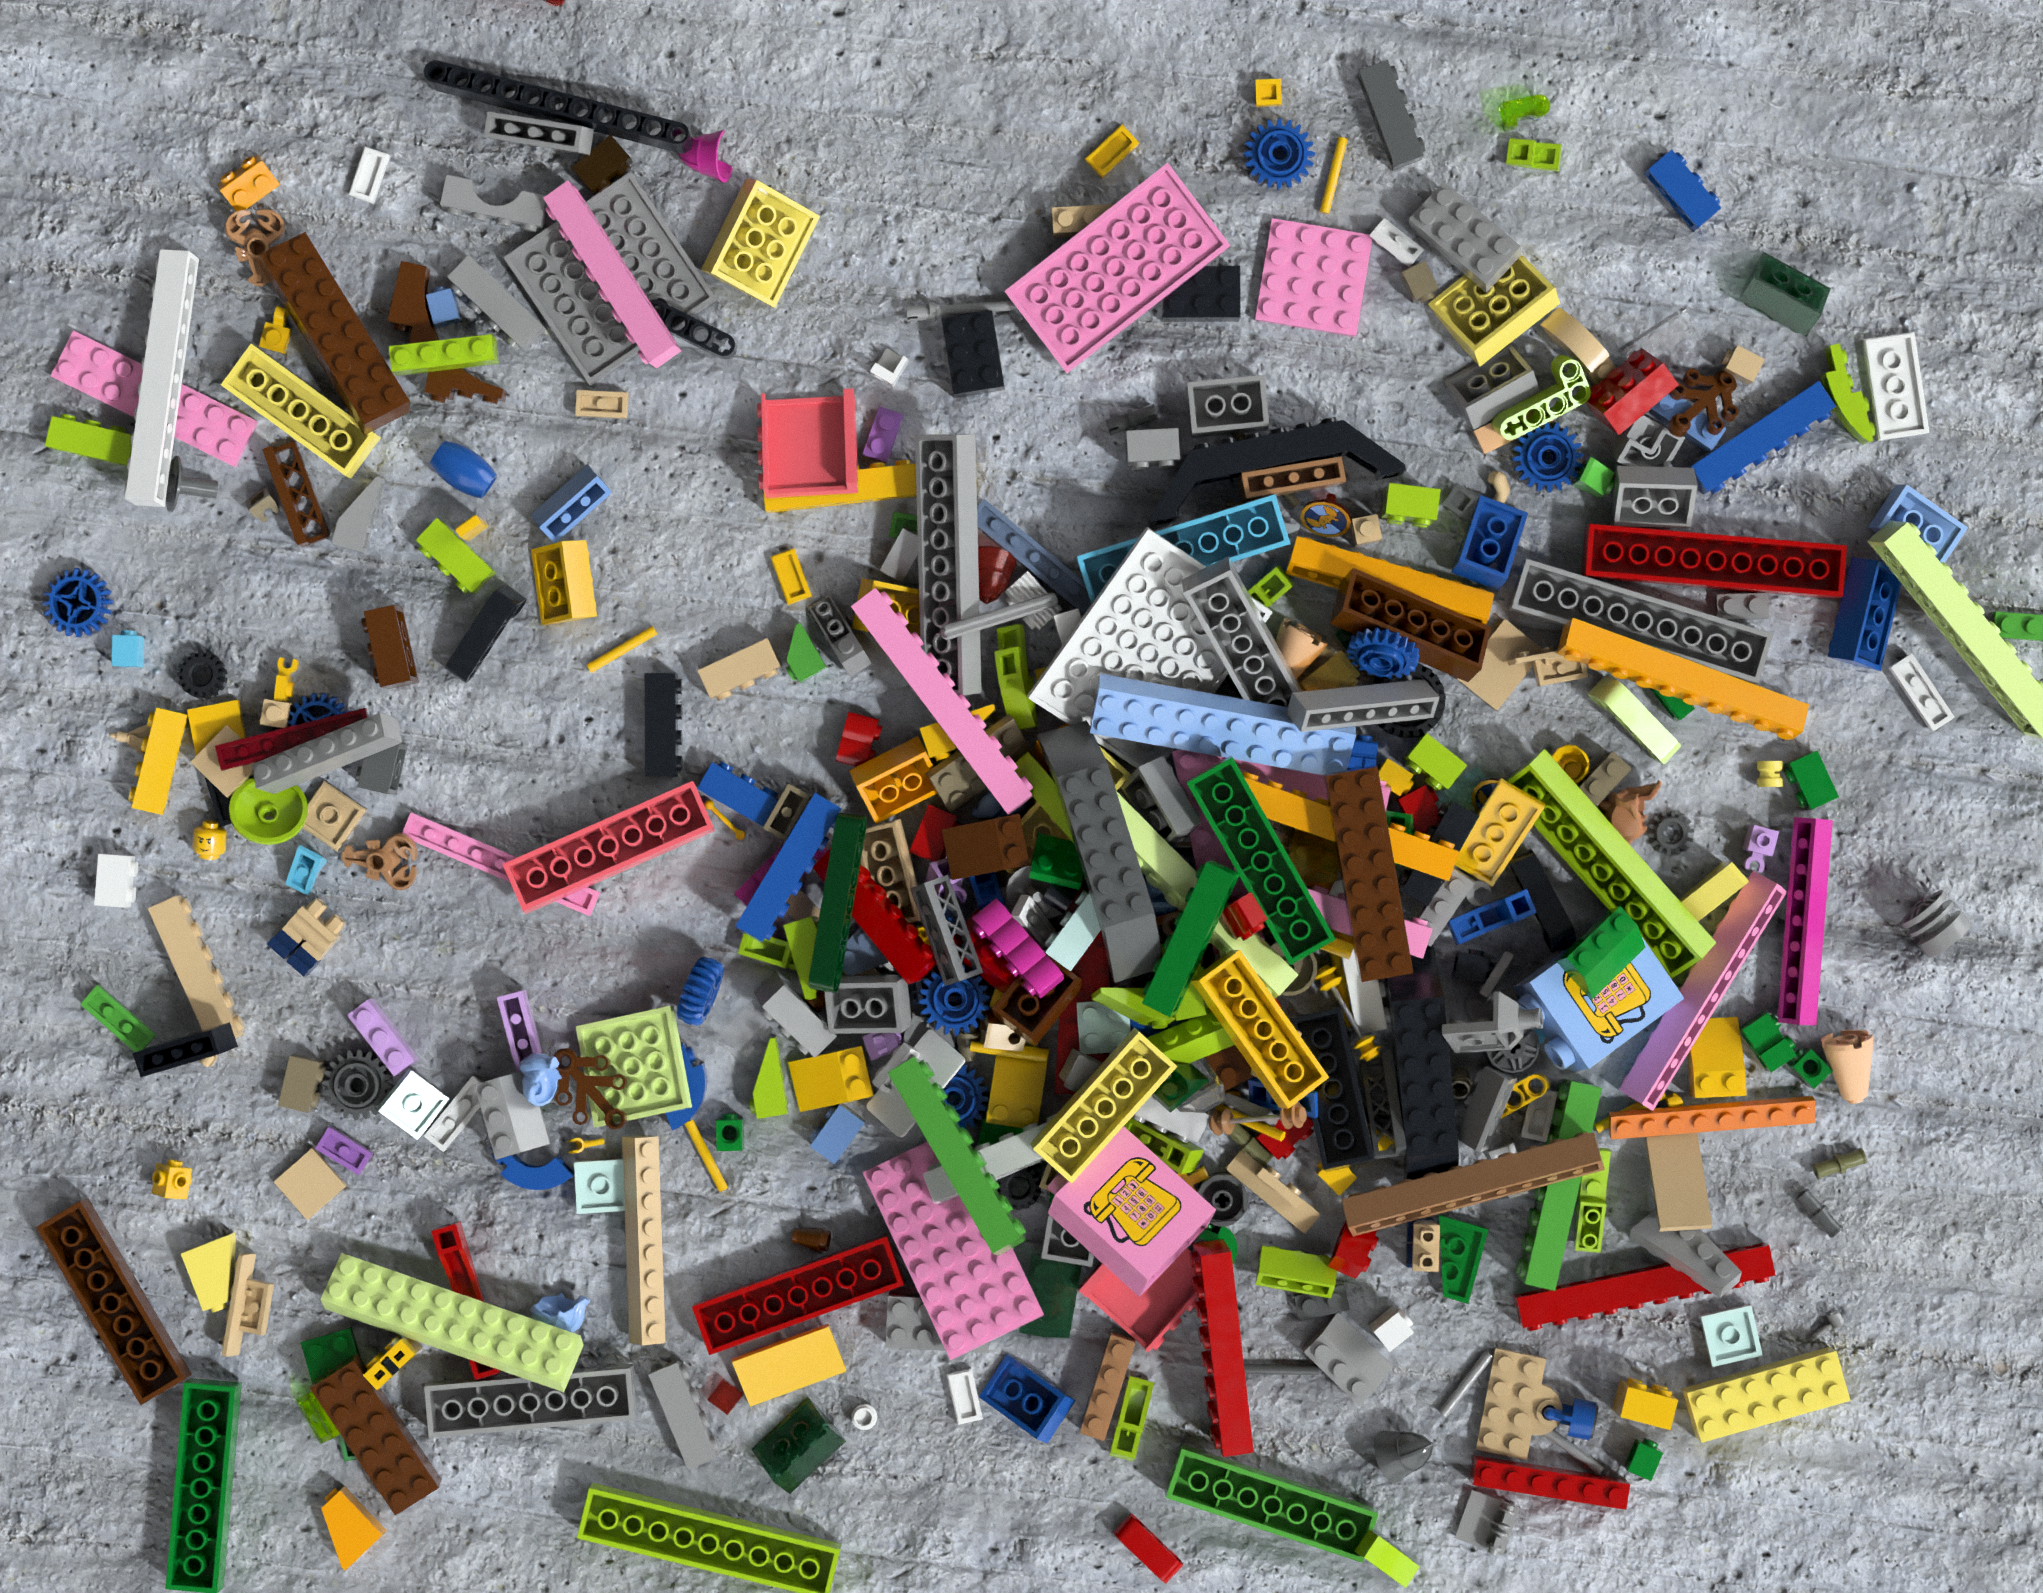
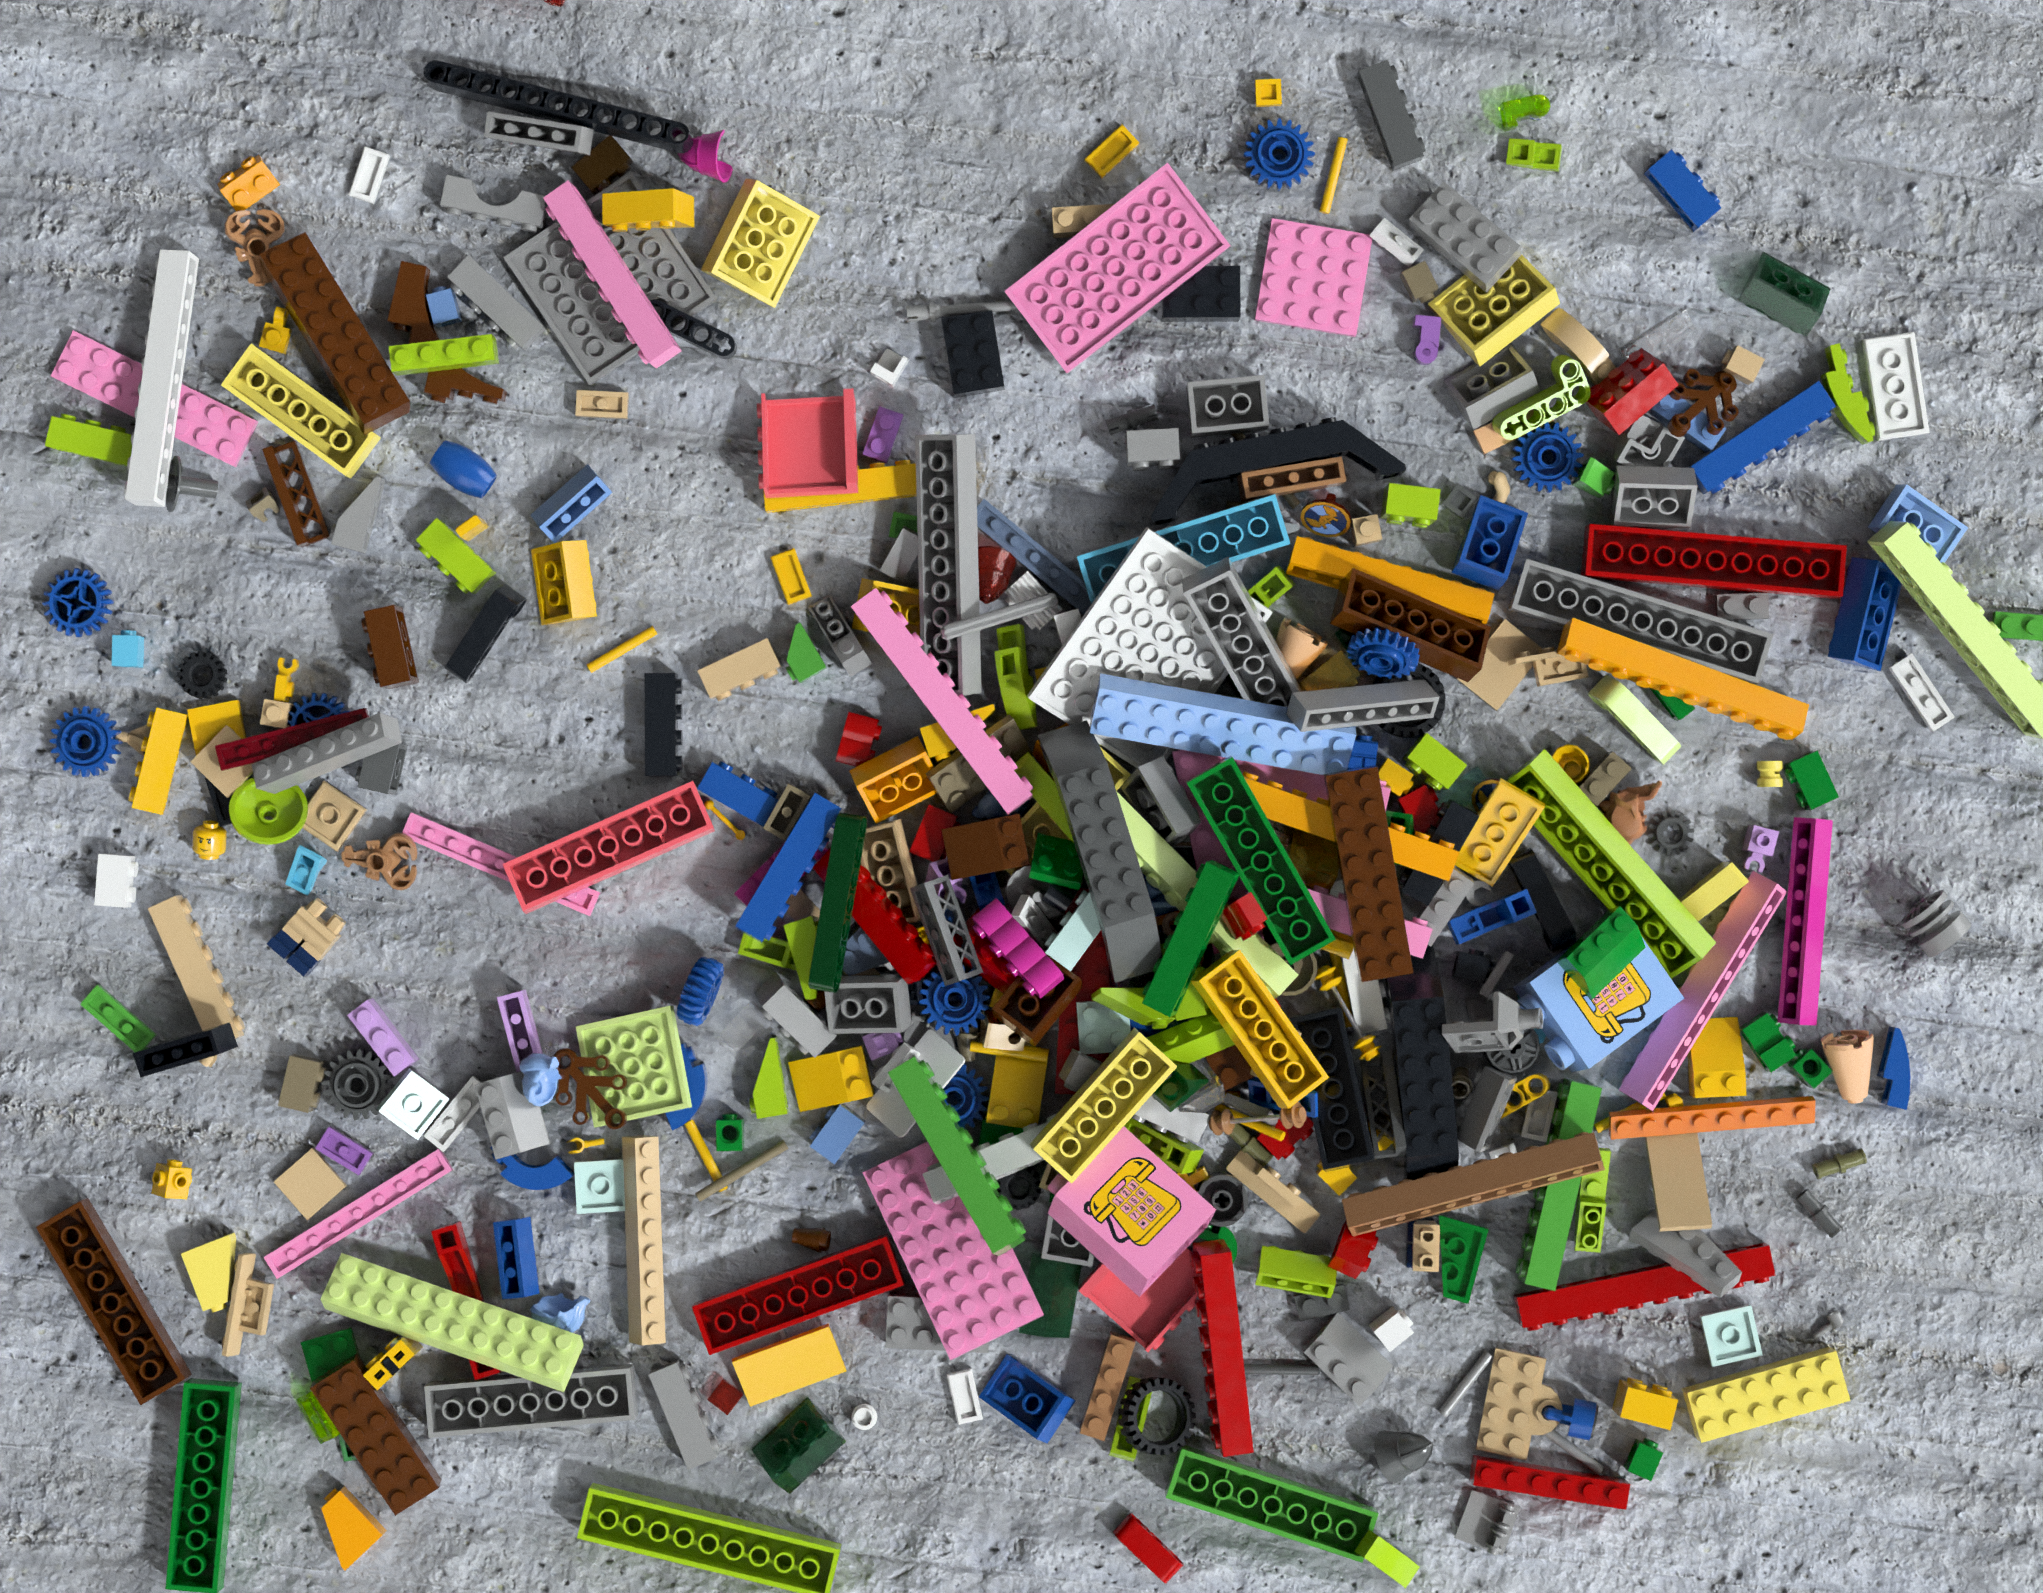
none -> blue gear [49,706,123,777]
none -> bright pink plate [264,1149,453,1279]
none -> blue brick [493,1217,540,1300]
none -> yellow wedge [602,188,695,232]
none -> dark tan bar [695,1140,789,1202]
none -> black tyre [1118,1377,1196,1455]
none -> medium lavender leg [1413,315,1441,365]
none -> blue slope [1877,1026,1911,1110]

